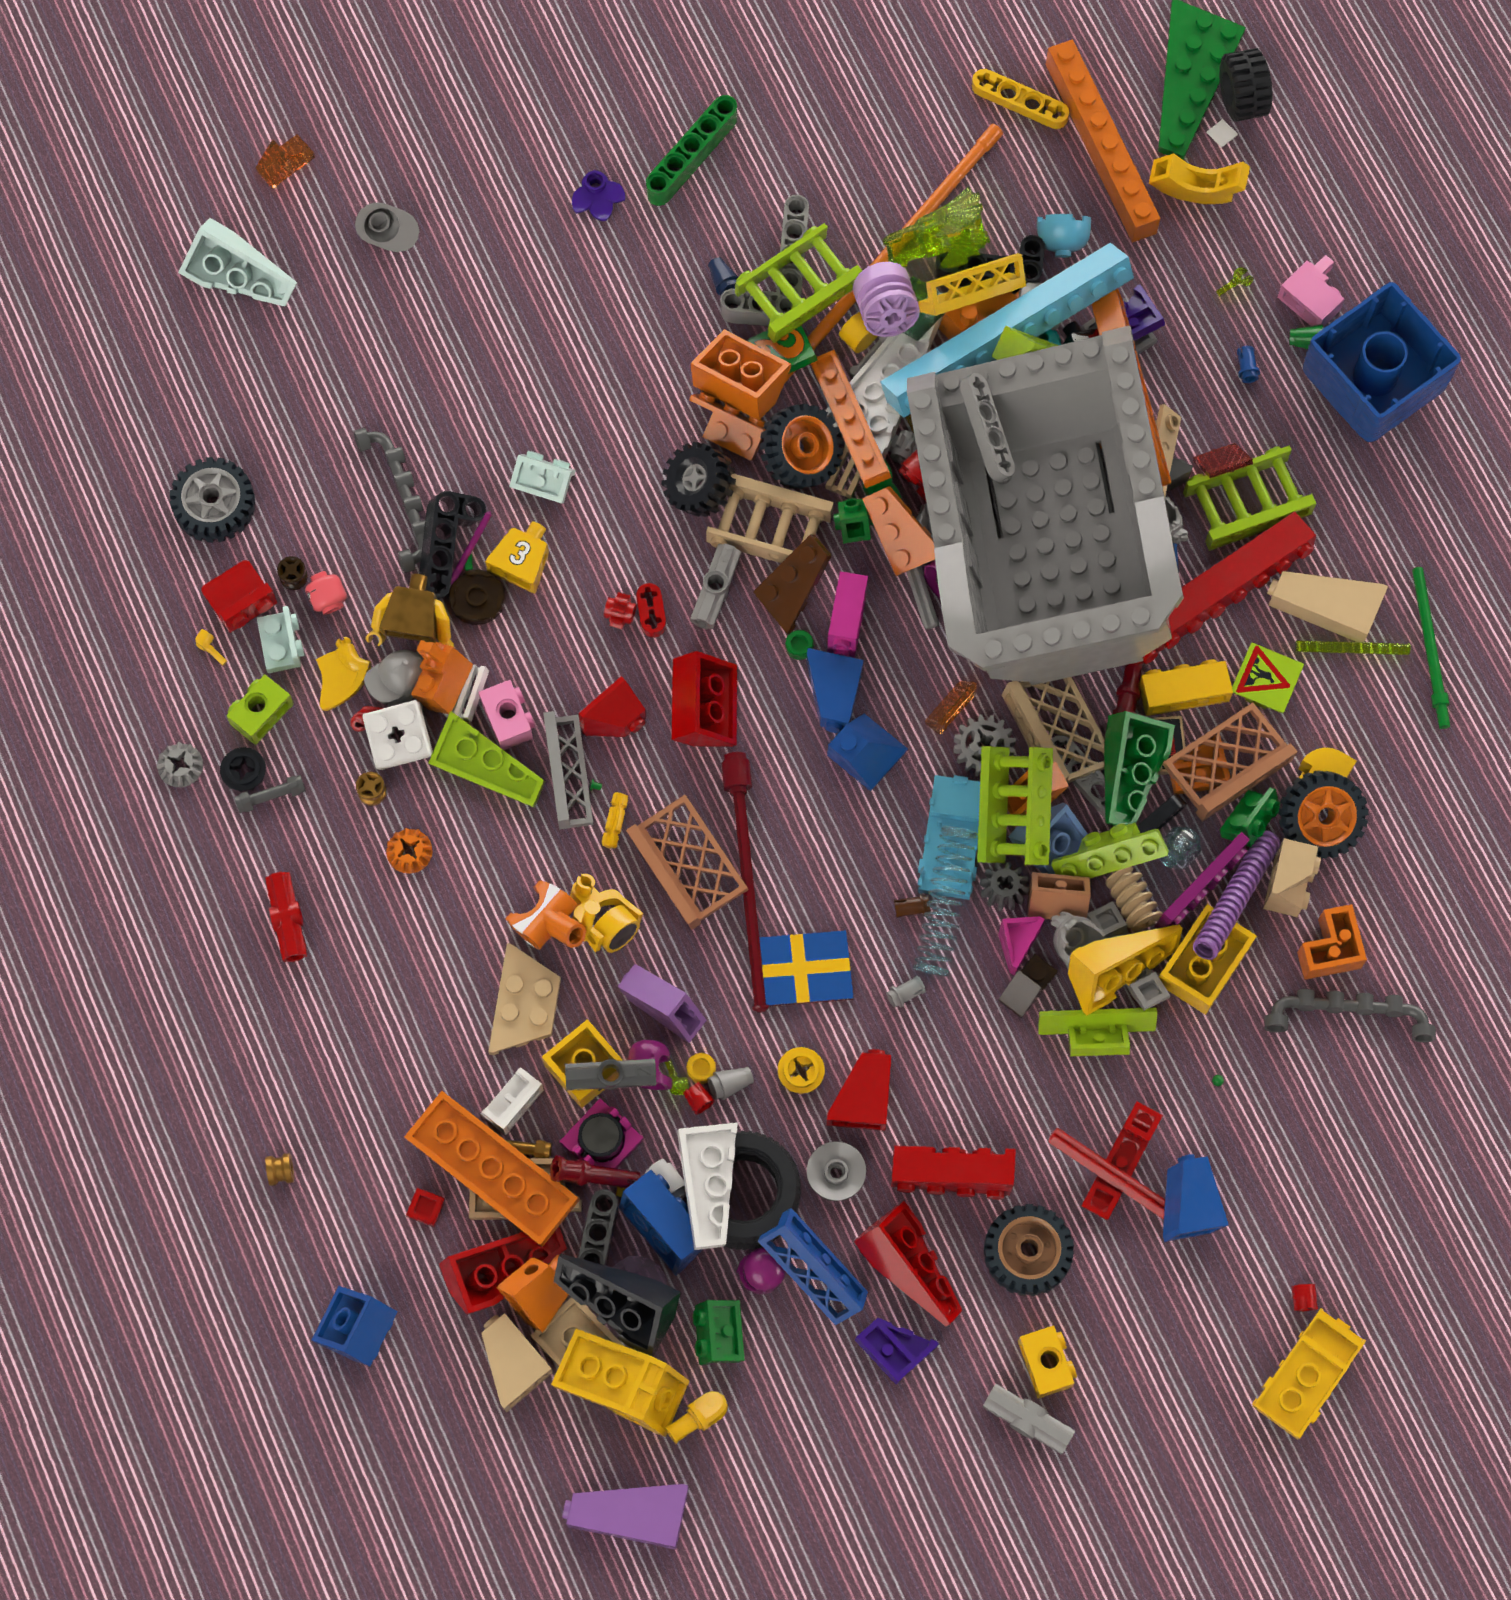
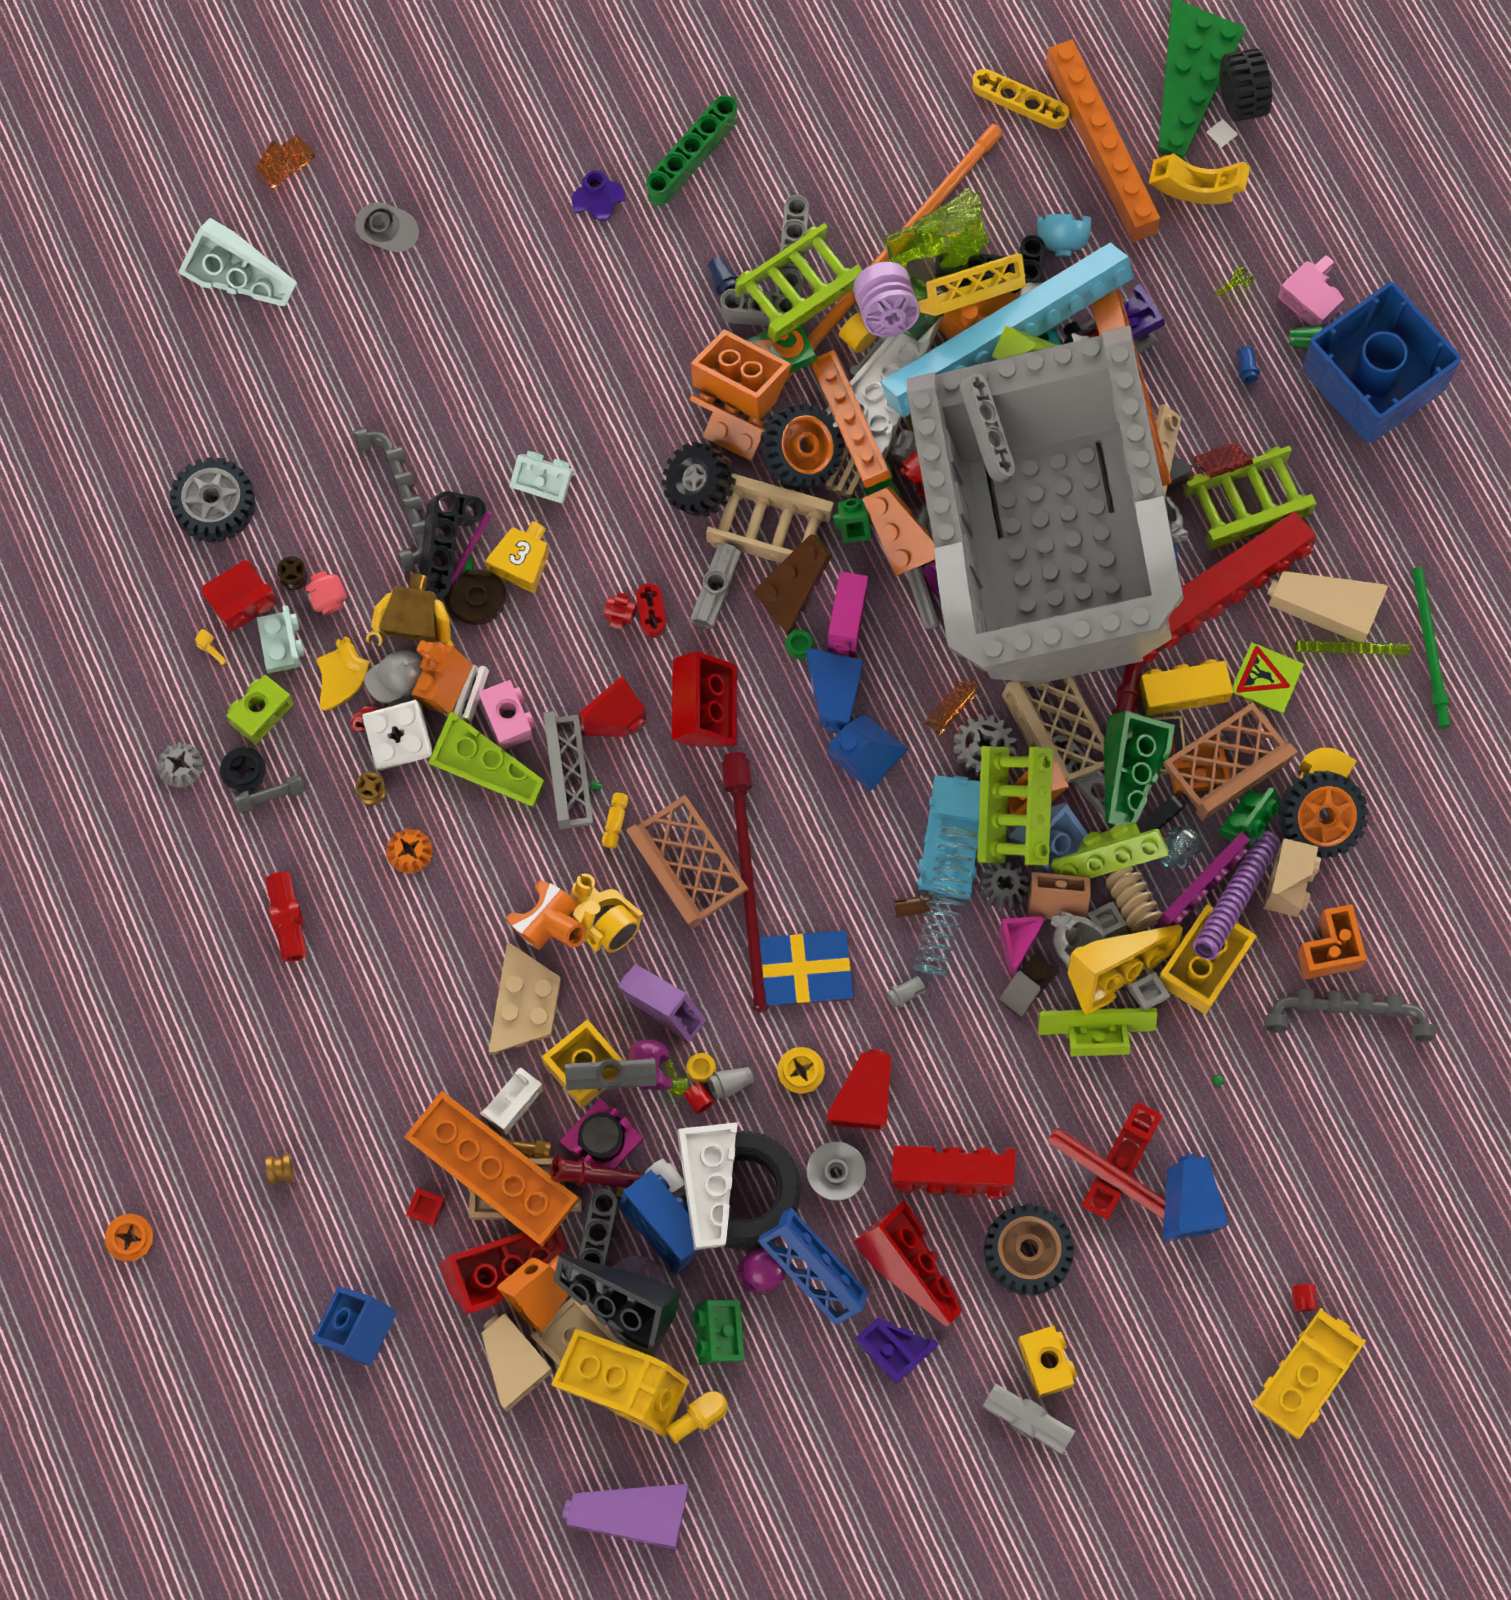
none -> orange gear [105,1214,153,1262]

